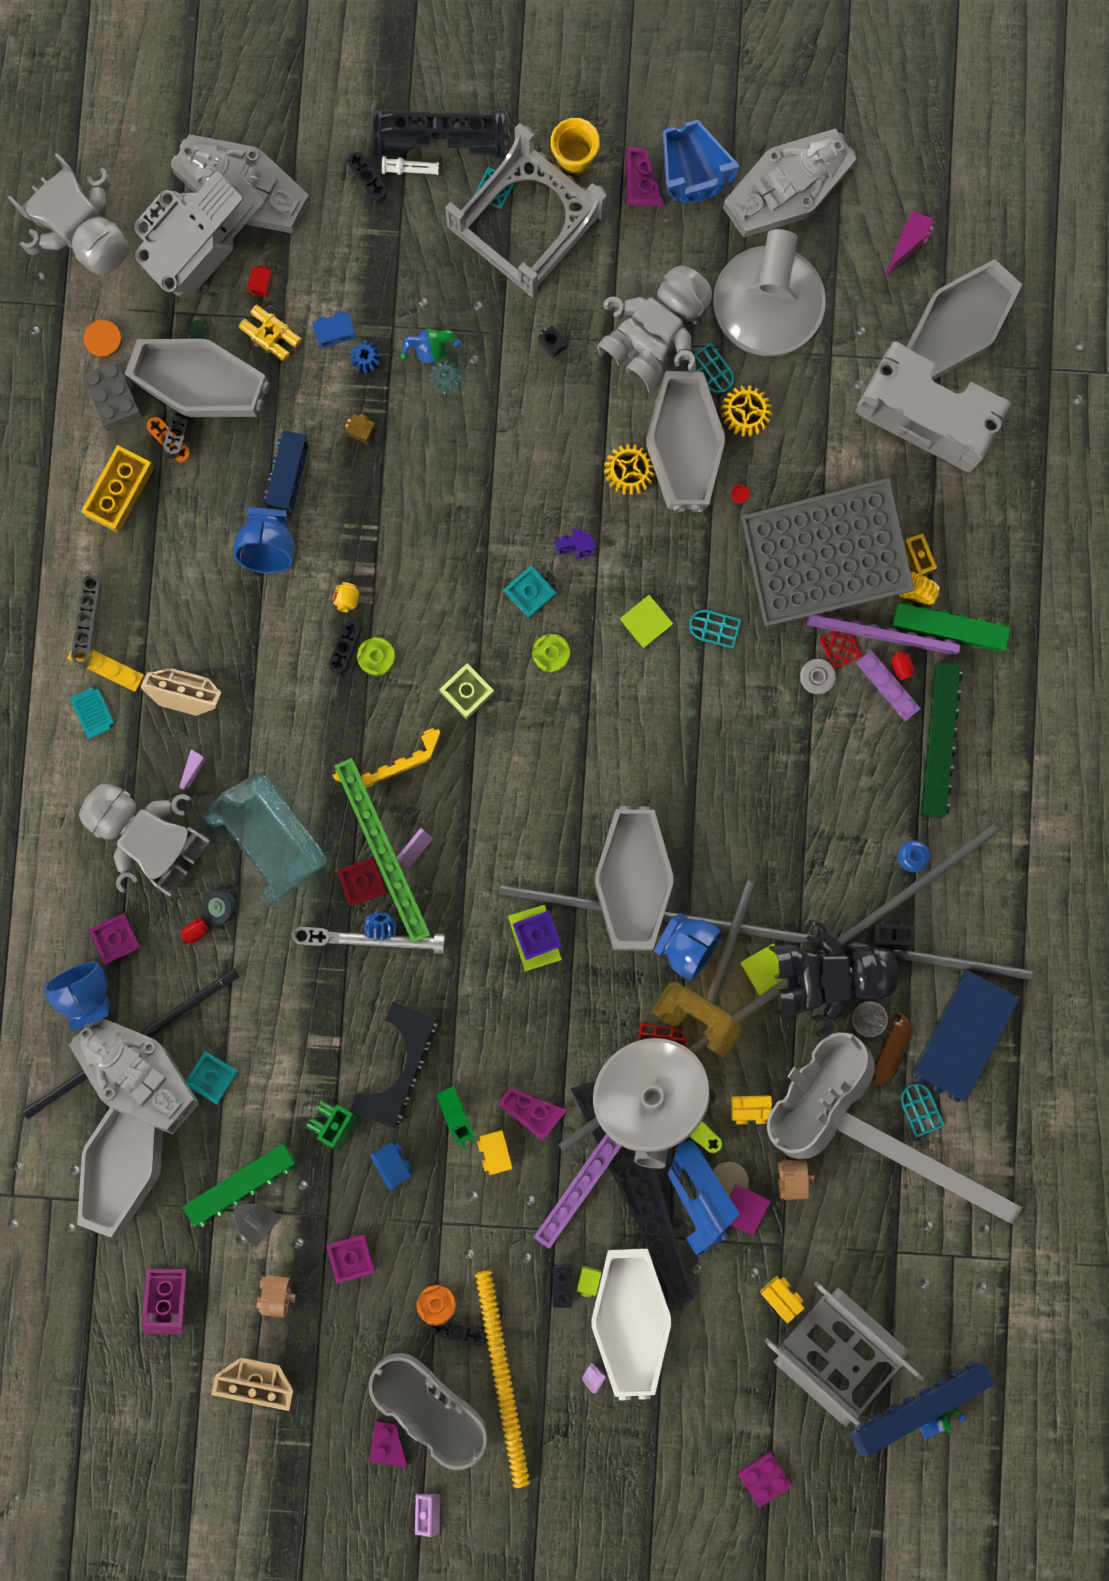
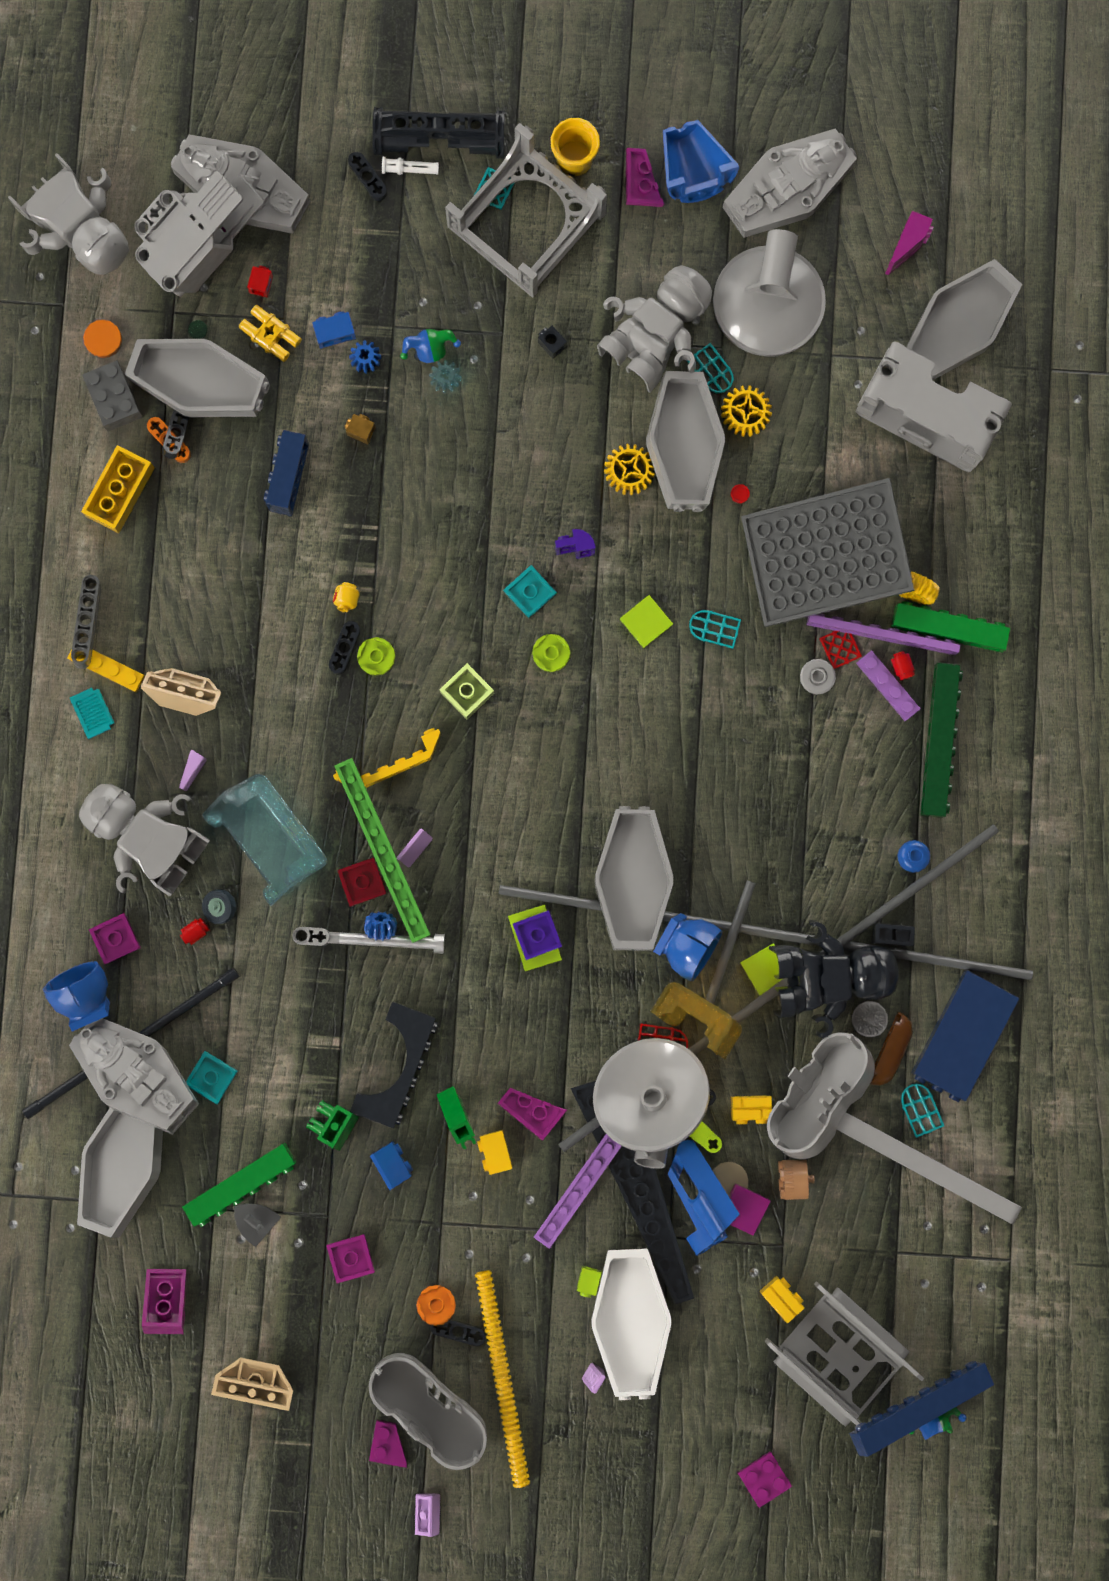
blue plate [233,507,295,574] -> none
medium nougat piece [256,1275,296,1318] -> none
black brick [553,1265,572,1308] -> none
yellow brick [904,533,937,576] -> none

